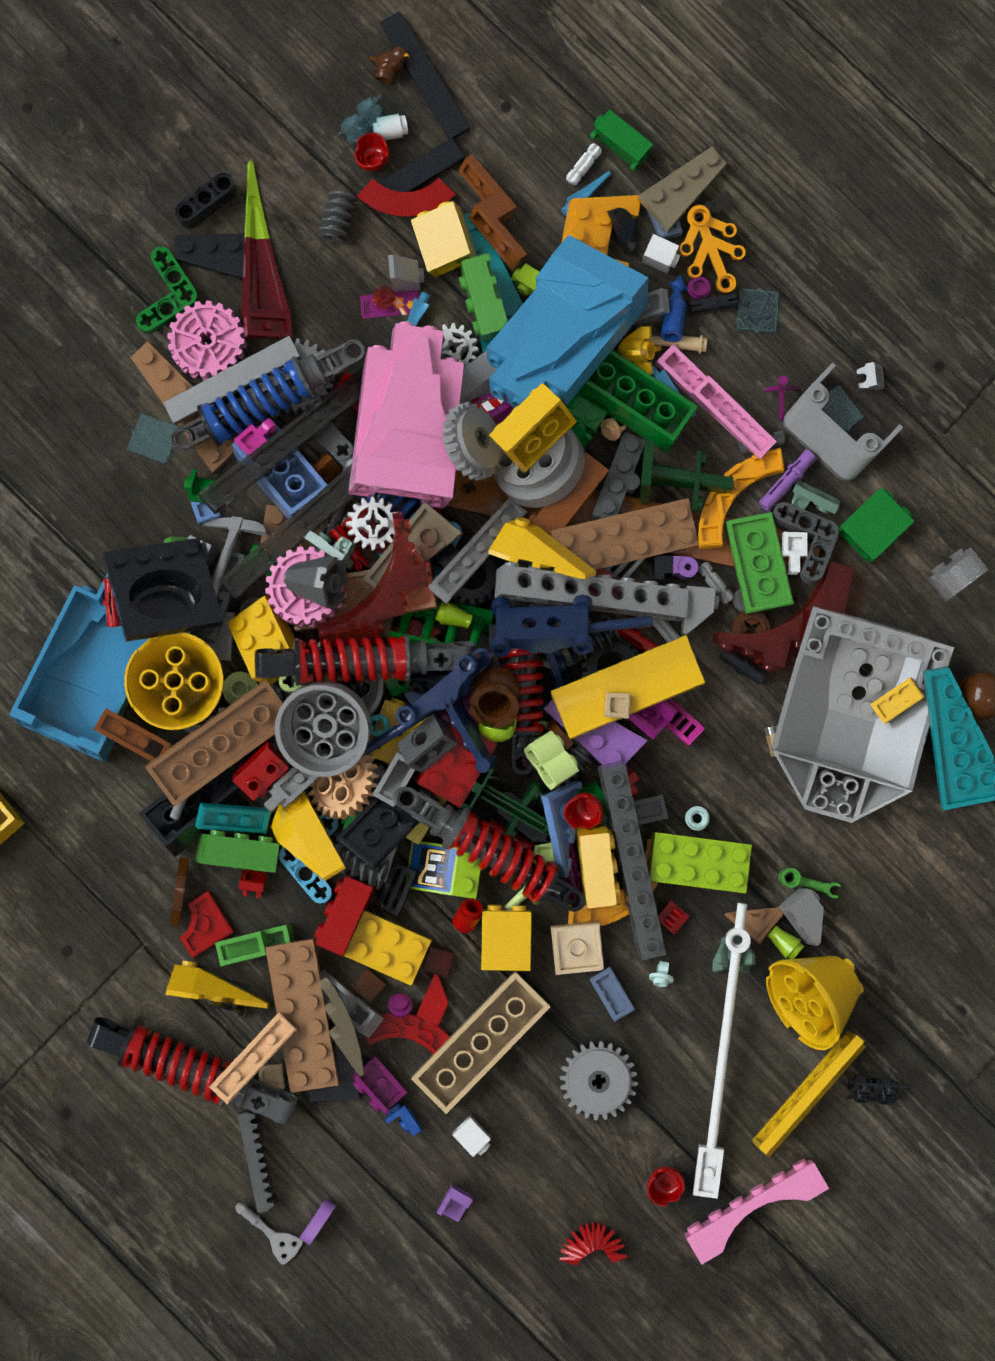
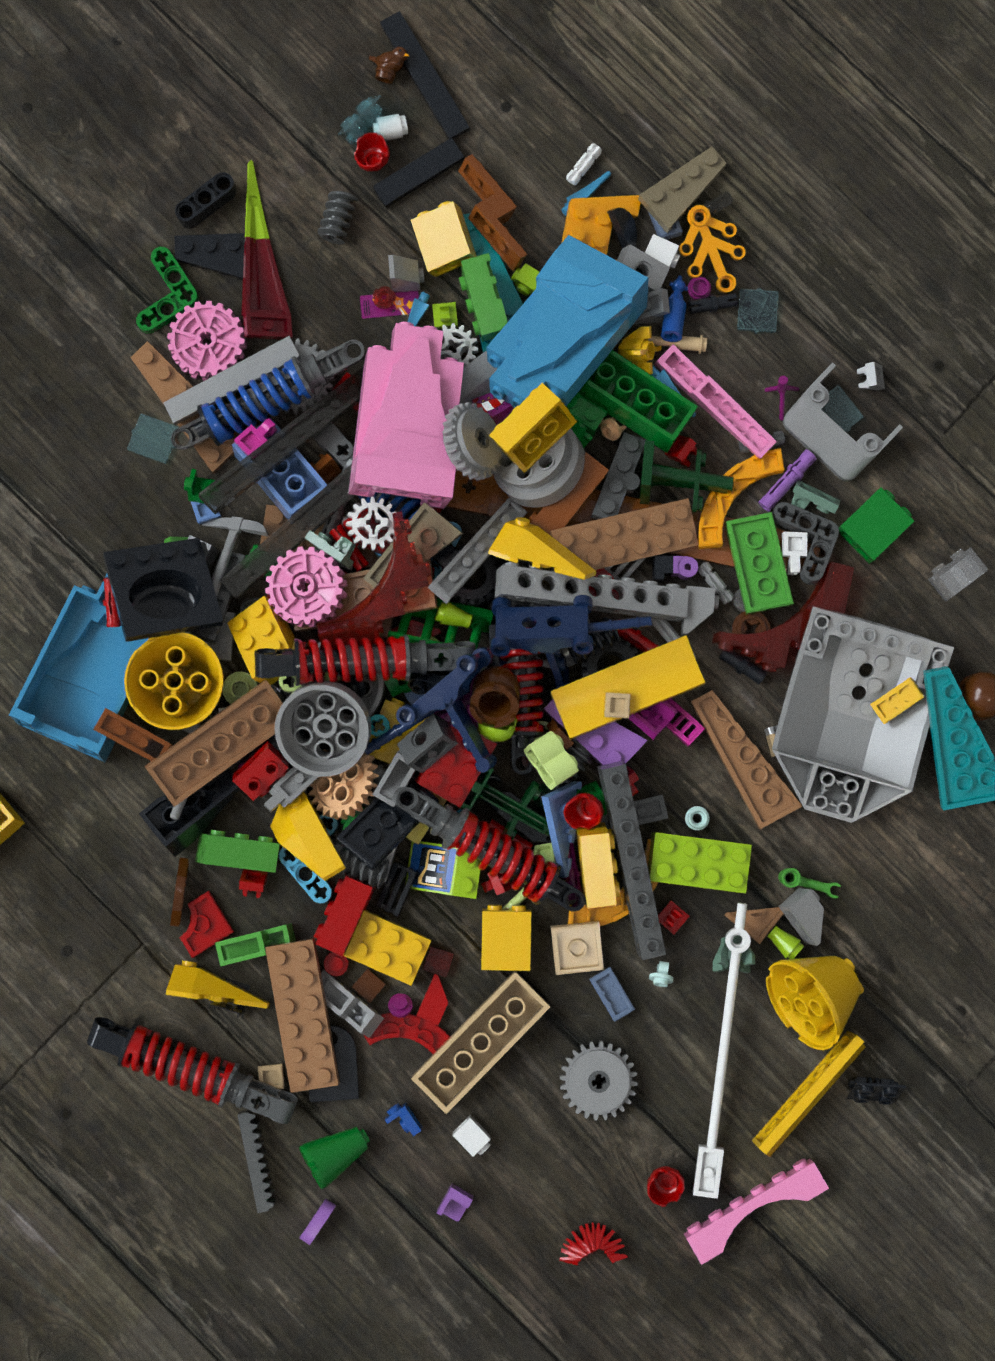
teal tile [195,803,271,834] -> none
light nougat tile [210,1013,297,1104] -> none
light grey piece [236,1202,303,1265] -> none
dark grey cone [284,556,348,610] -> none
dark tan slope [318,977,364,1077] -> none
magenta bracket [353,1055,407,1115] -> none
red tile [356,178,456,217] -> none
red brick [452,898,483,933] -> none
green brick [590,109,653,171] -> none
none -> green cone [299,1127,370,1190]
none -> red plate [324,952,348,976]
none -> lime tile [432,302,458,329]
none -> red tile [481,872,512,895]
none -> light grey brick [617,244,670,293]
none -> red tile [665,436,697,467]
none -> medium nougat wing [690,690,802,829]

